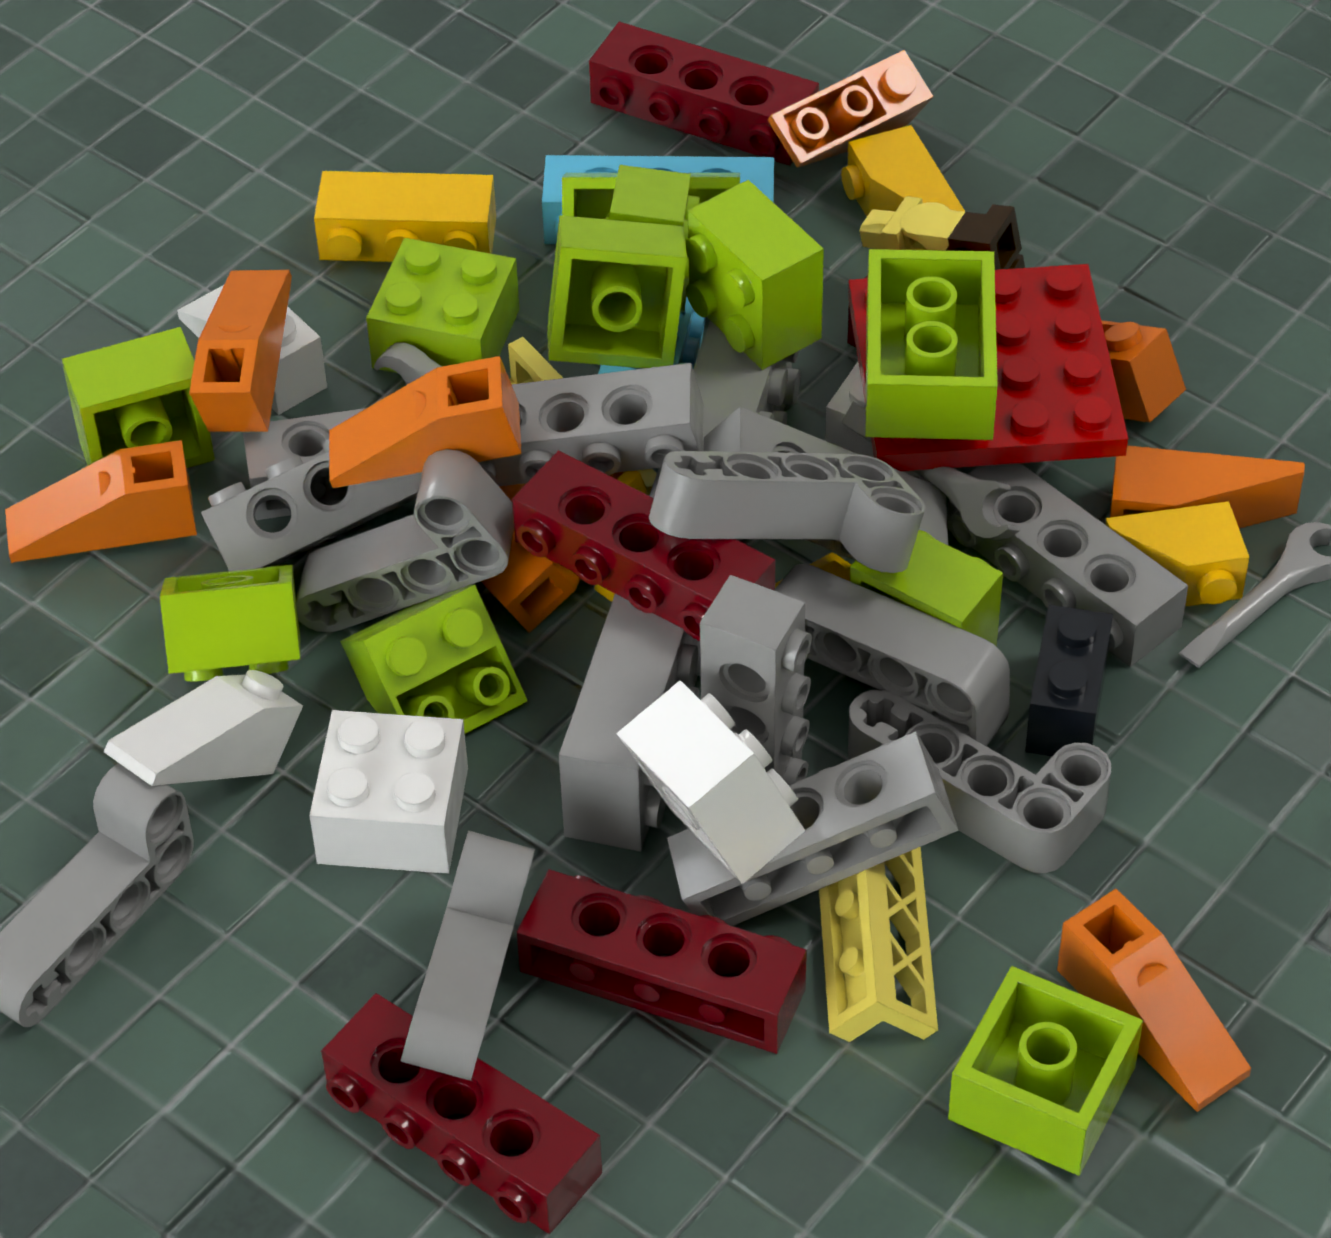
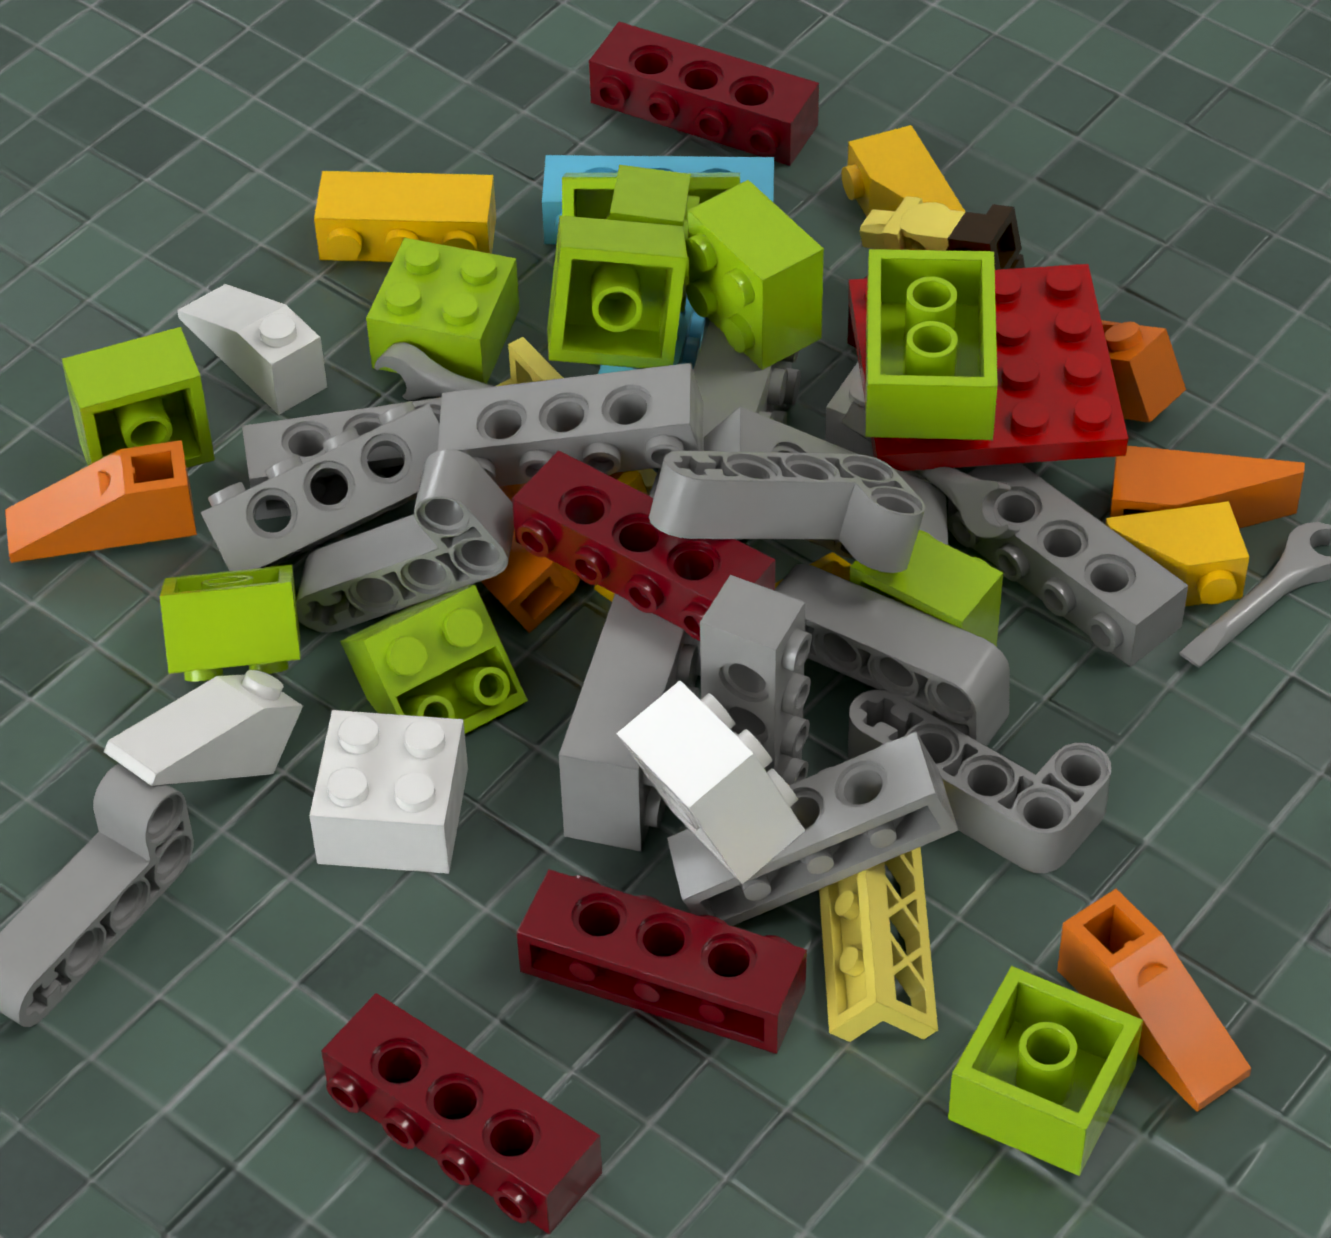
orange slope [189,270,292,432] -> none
orange slope [329,356,522,488] -> none
light grey beam [401,831,535,1081] -> none
orange slope [767,50,934,168] -> none
black brick [1025,604,1113,756] -> none

